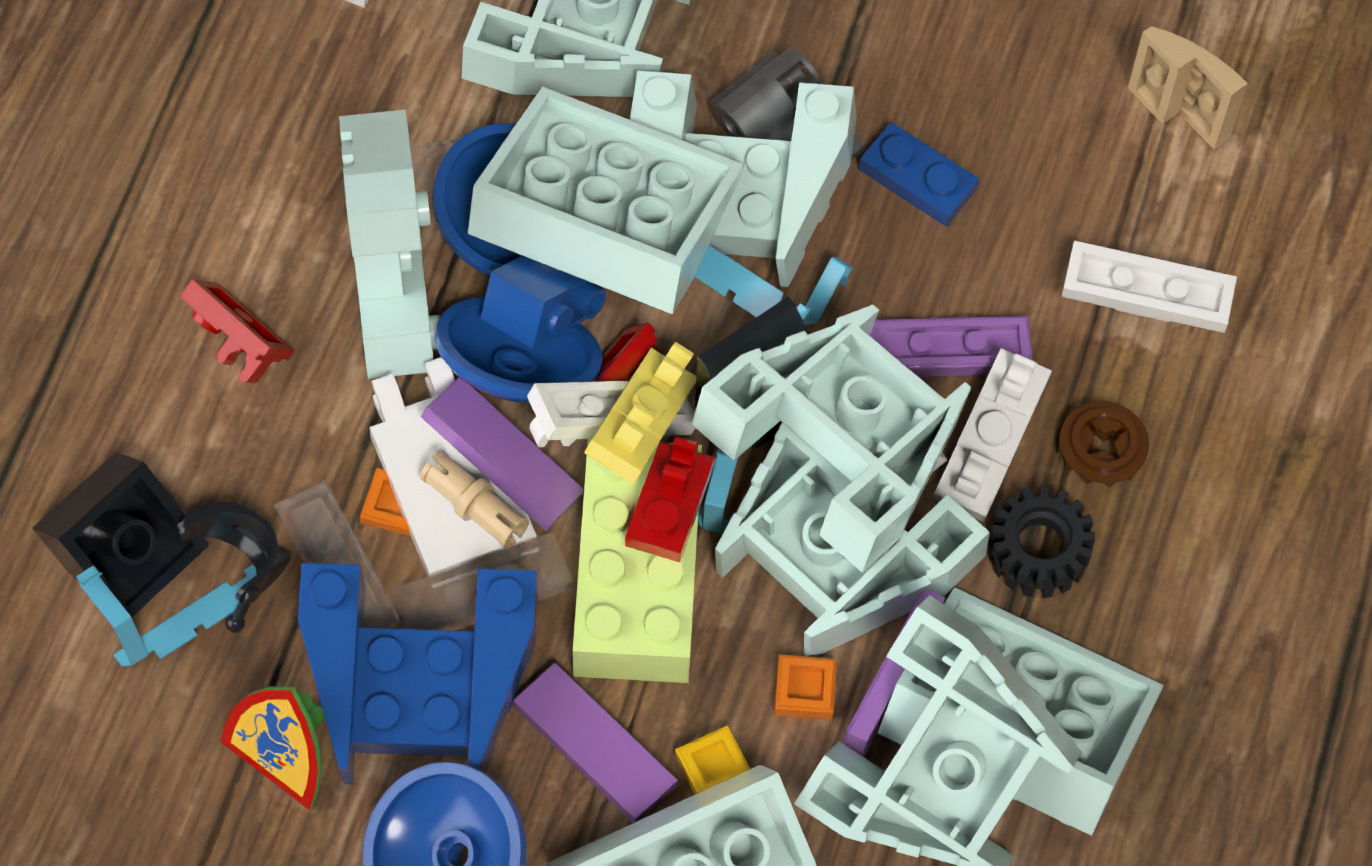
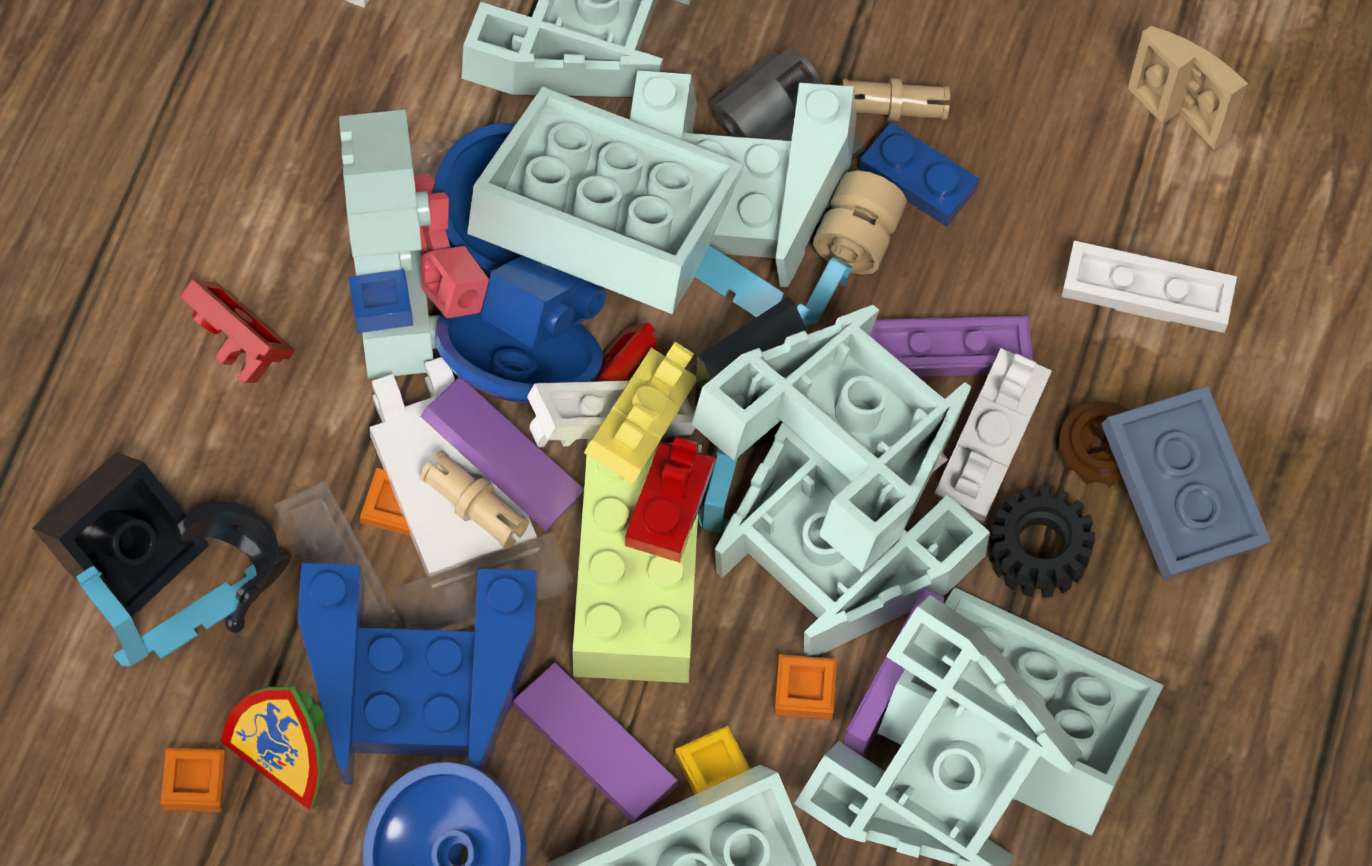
none -> orange tile [160,748,227,812]
none -> blue plate [349,269,413,333]
none -> coral piece [414,174,489,318]
none -> tan wheel [813,170,907,275]
none -> tan pin [840,78,950,121]
none -> sand blue plate [1101,386,1271,581]

